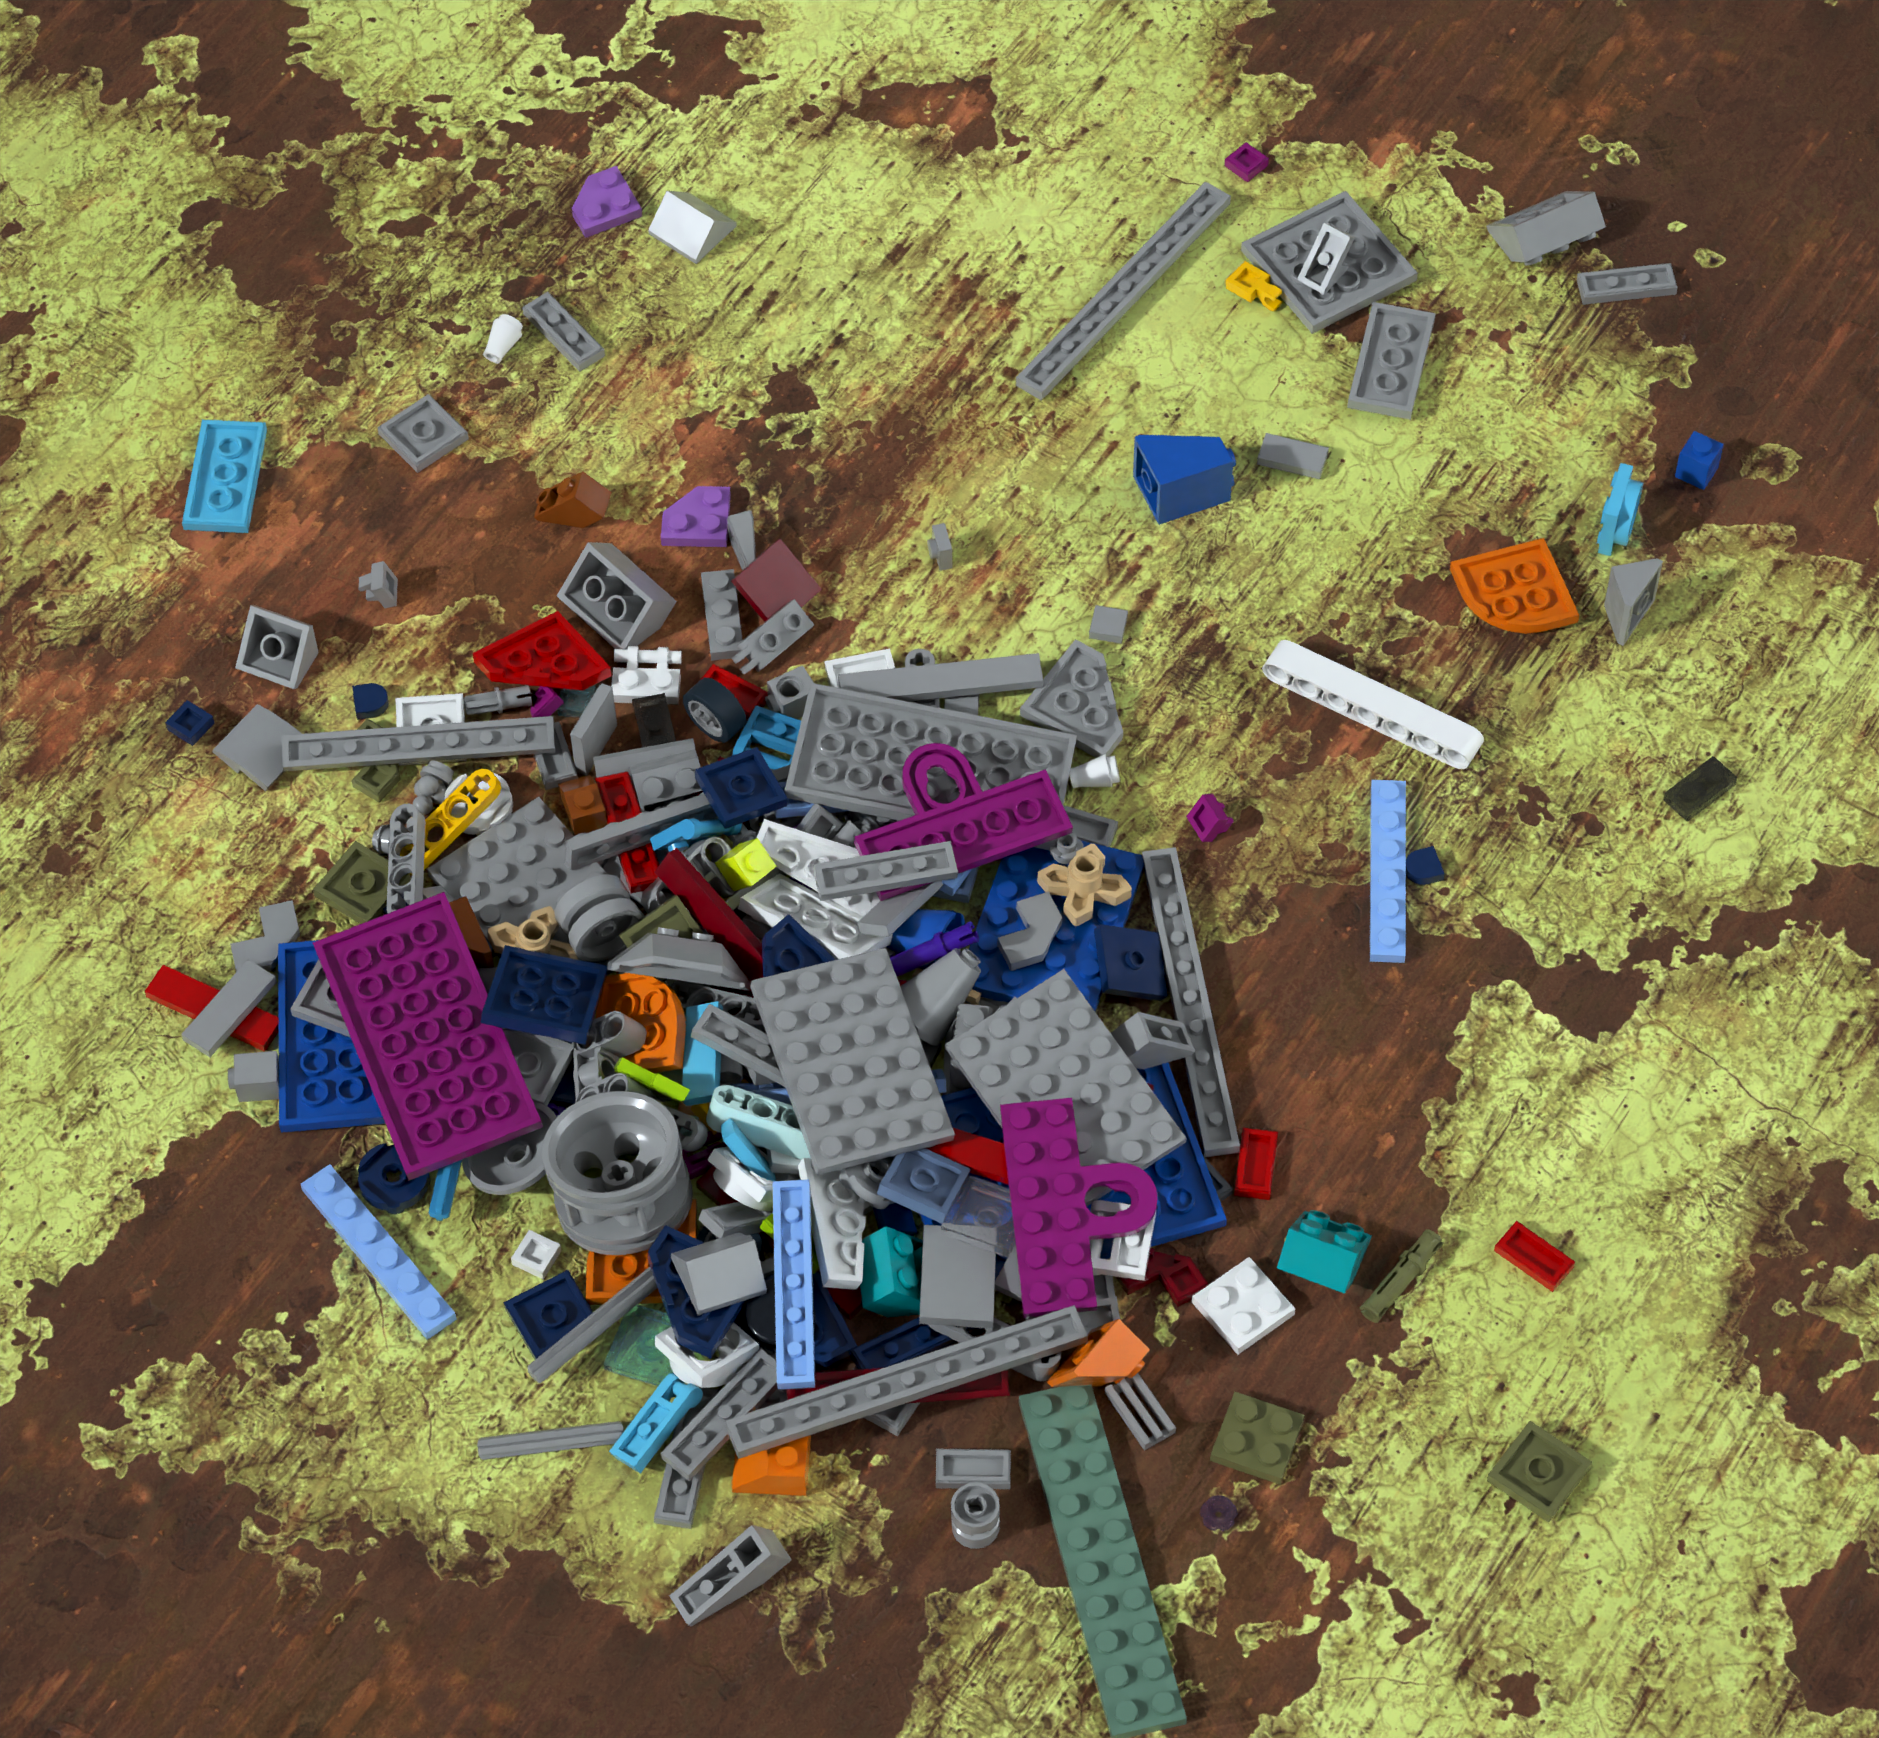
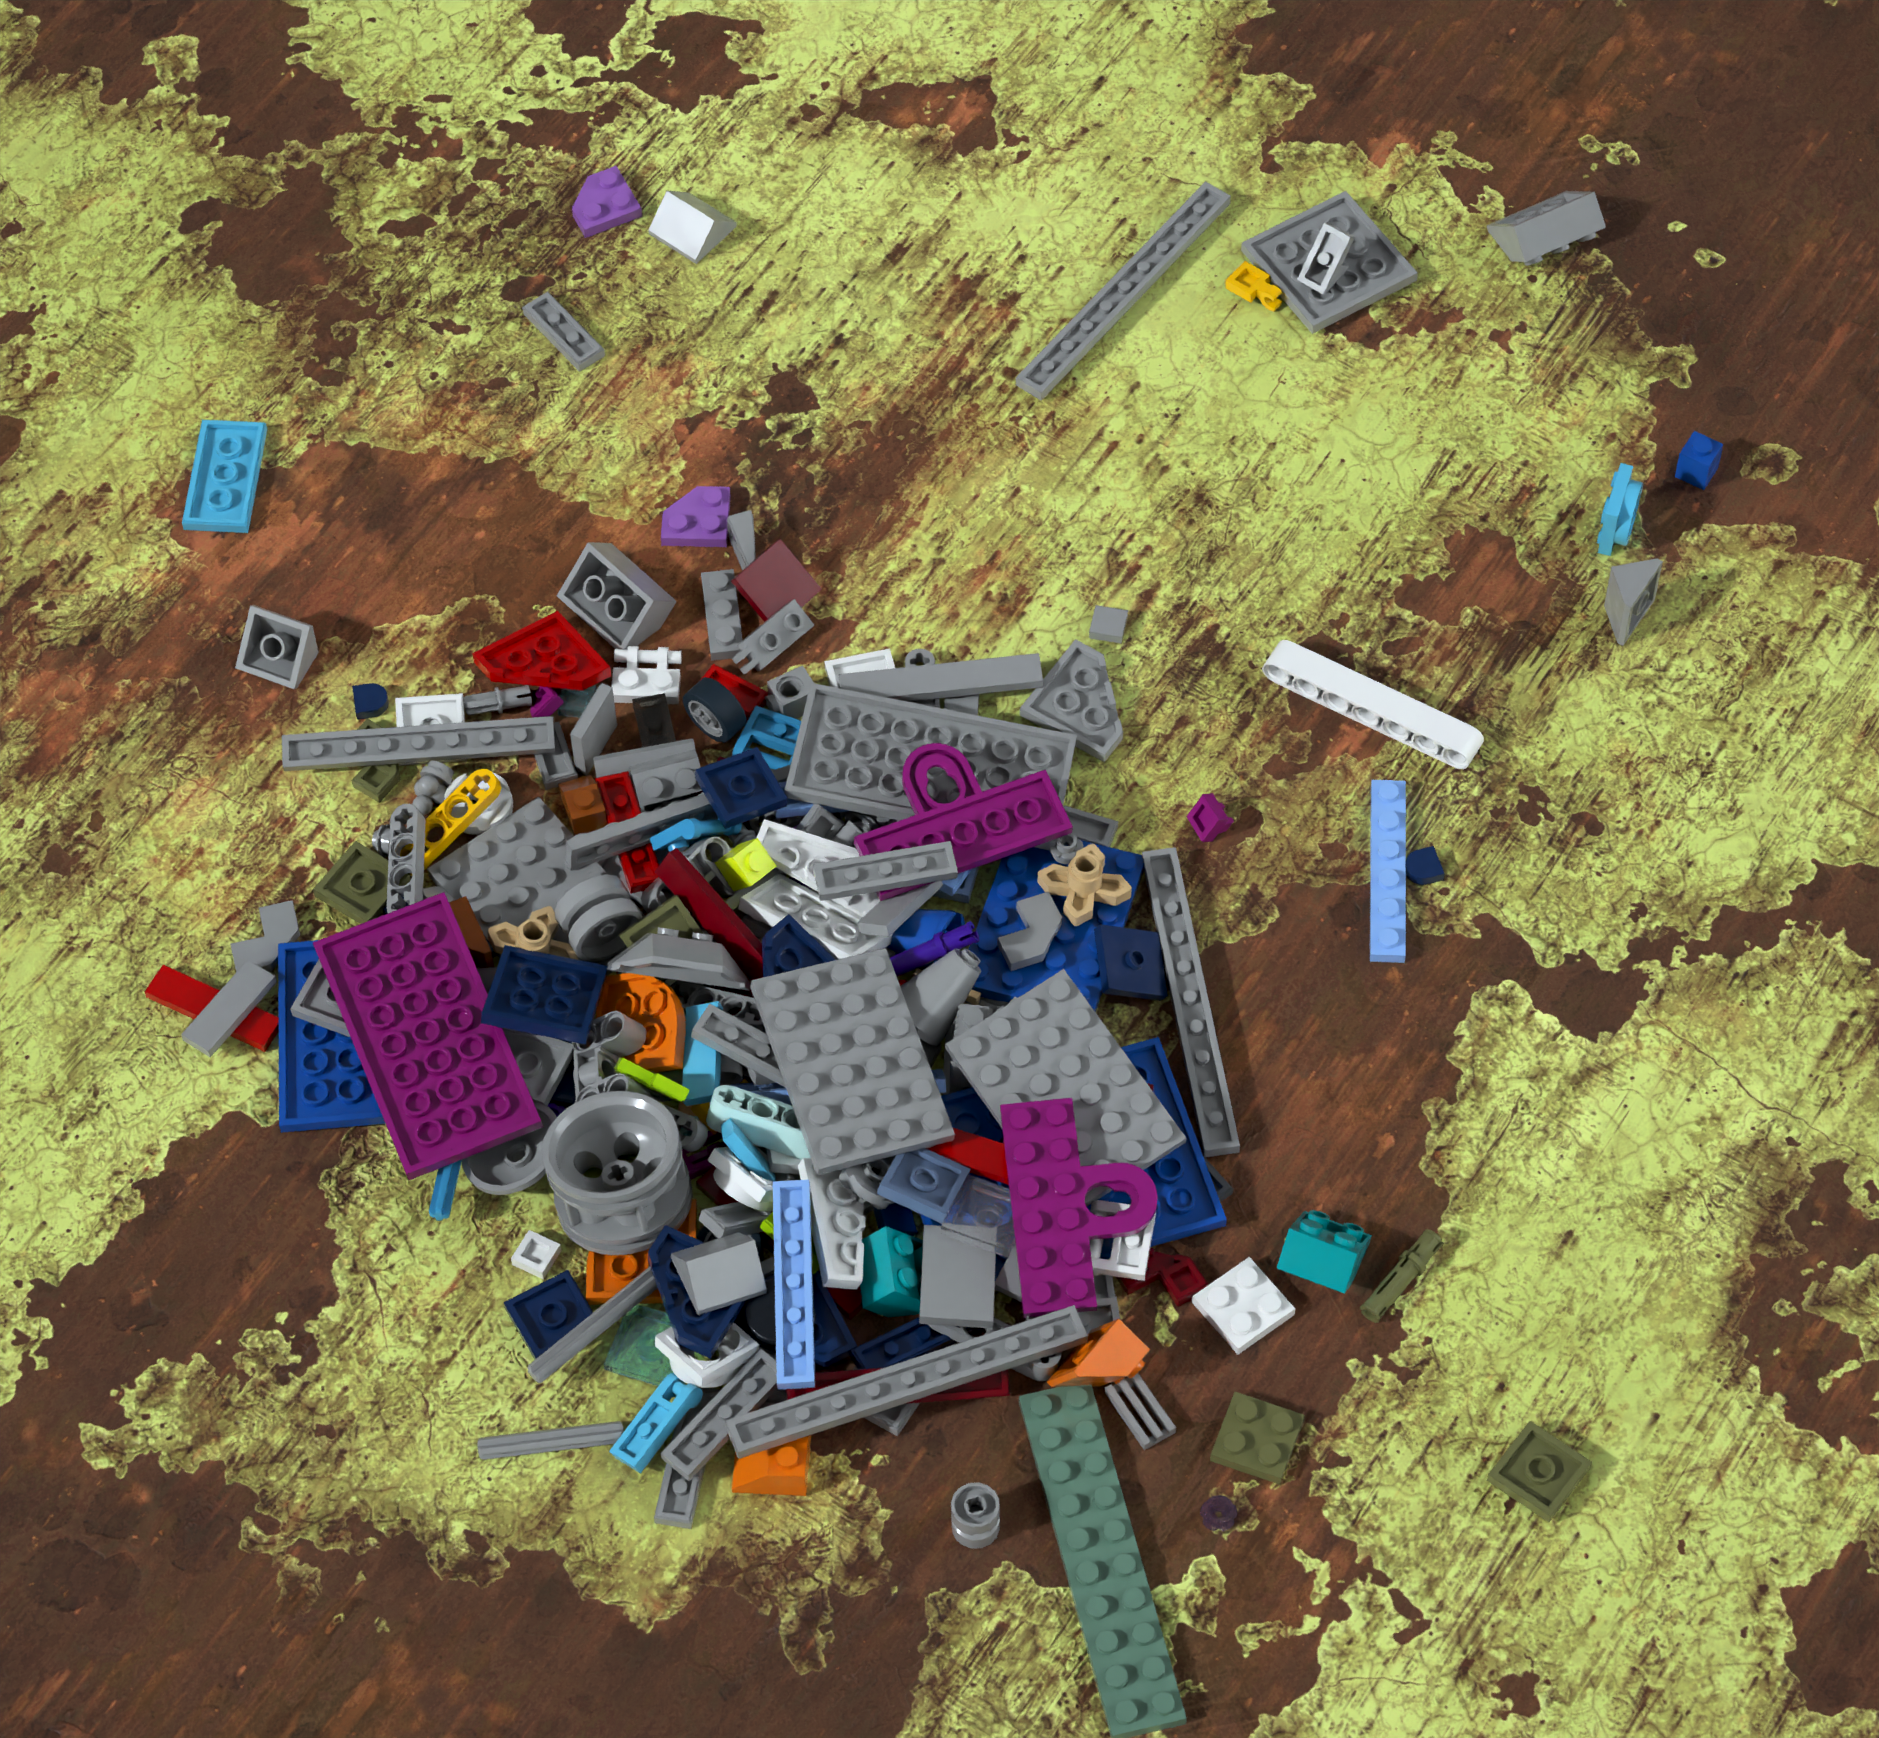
dark blue plate [165,700,215,746] -> none
light grey slope [212,704,302,792] -> none
light grey brick [228,1051,279,1102] -> none
light blue plate [301,1164,457,1340] -> none
light grey tile [358,561,398,608] -> none
dark blue plate [358,1143,431,1215] -> none
light grey tile [377,394,469,473] -> none
white cone [483,314,523,364] -> none
dark orange slope [534,471,612,528] -> none
light grey slope [669,1525,792,1627] -> none
light grey plate [927,523,953,571] -> none
light grey tile [936,1449,1011,1489] -> none
white cone [1070,754,1120,788] -> none
light grey slope [1111,1012,1195,1069] -> none
blue slope [1133,435,1236,525] -> none
magenta tile [1225,142,1269,183] -> none
red tile [1234,1128,1278,1200] -> none
light grey tile [1257,433,1329,479] -> none
light grey plate [1347,302,1436,420] -> none
orange plate [1450,538,1579,634] -> none
red tile [1494,1220,1575,1292] -> none
light grey tile [1576,263,1678,305] -> none
clear smoke plate [1663,756,1738,822] -> none

